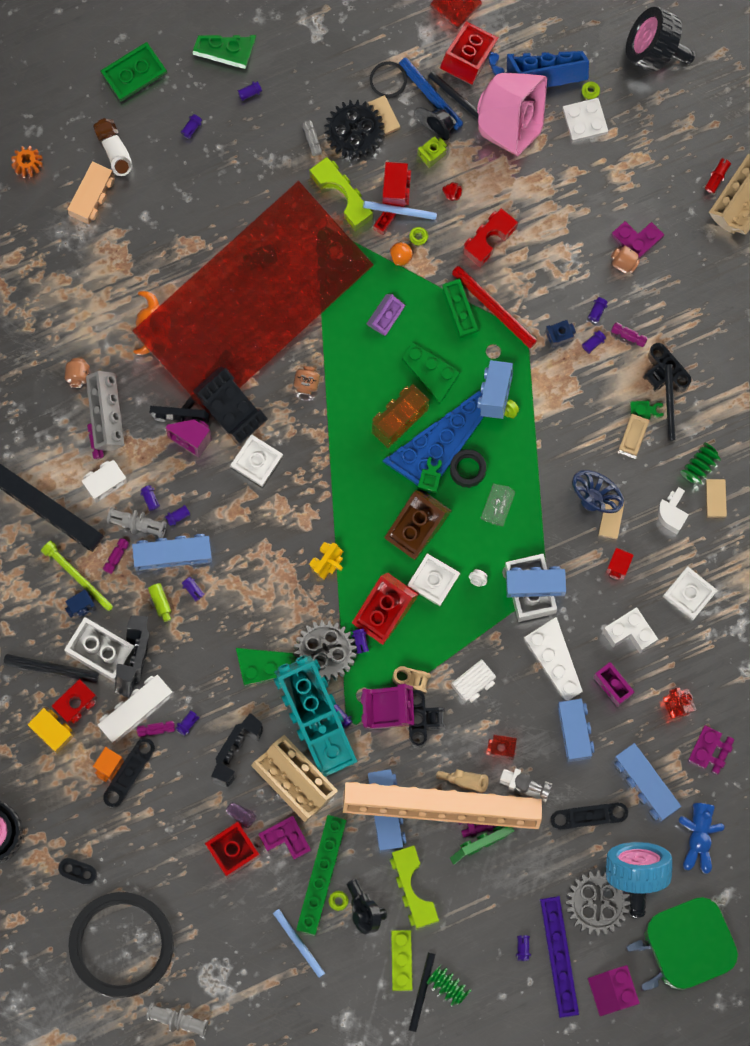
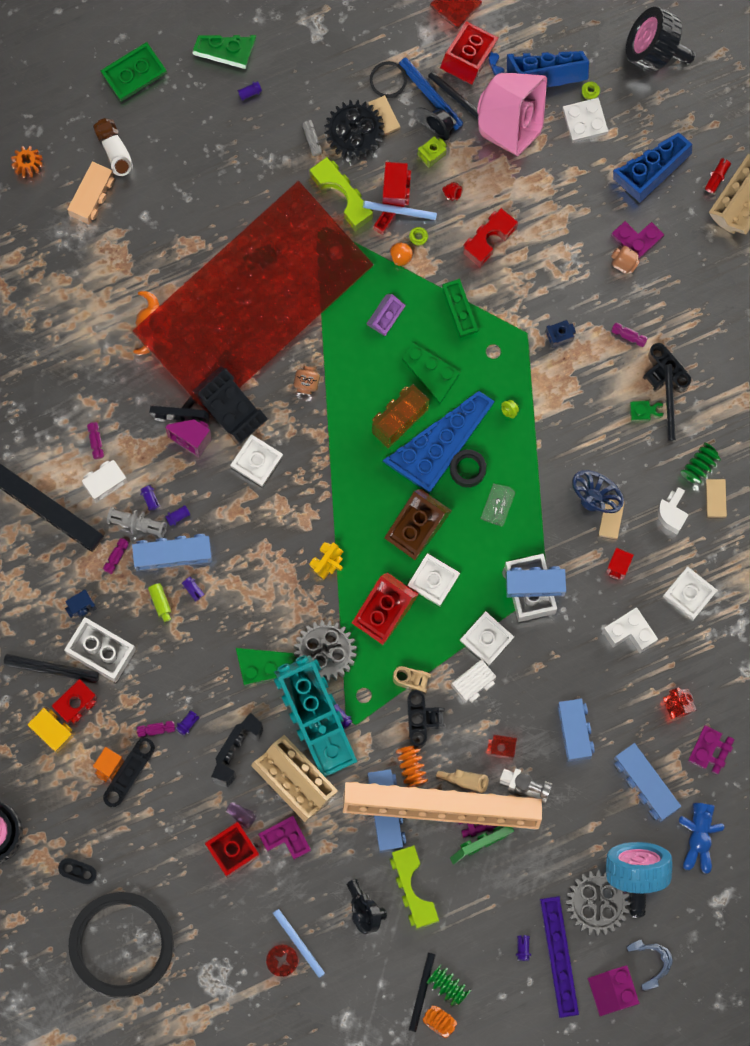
lime piece [41,540,112,611] -> none
nougat head [64,358,90,388] -> none
light grey brick [86,371,124,451] -> none
white brick [98,674,174,745] -> none
black plate [115,615,150,698] -> none
light grey piece [146,1002,209,1038] -> none
dark purple pin [181,114,202,139] -> none
green brick [296,815,347,937] -> none
lime plate [329,891,348,911] -> none
dark purple pin [352,629,369,654] -> none
magenta panel [361,684,414,729] -> none
lime plate [391,930,412,991] -> none
green plate [418,457,442,493] -> none
red axle [452,266,537,348] -> none
white plate [469,569,488,587] -> none
medium blue brick [477,360,513,419] -> none
white wing [524,617,583,701] -> none
black plate [550,802,628,830] -> none
dark purple pin [582,330,606,354] -> none
dark purple pin [588,297,608,323] -> none
magenta brick [593,662,635,708] -> none
tan tile [619,414,650,456] -> none
green tile [644,897,738,990] -> none
none -> clear red gear [266,945,298,977]
none -> orange piece [396,746,428,788]
none -> orange gear [422,1005,457,1038]
none -> white plate [460,611,514,666]
none -> blue wedge [613,133,692,203]

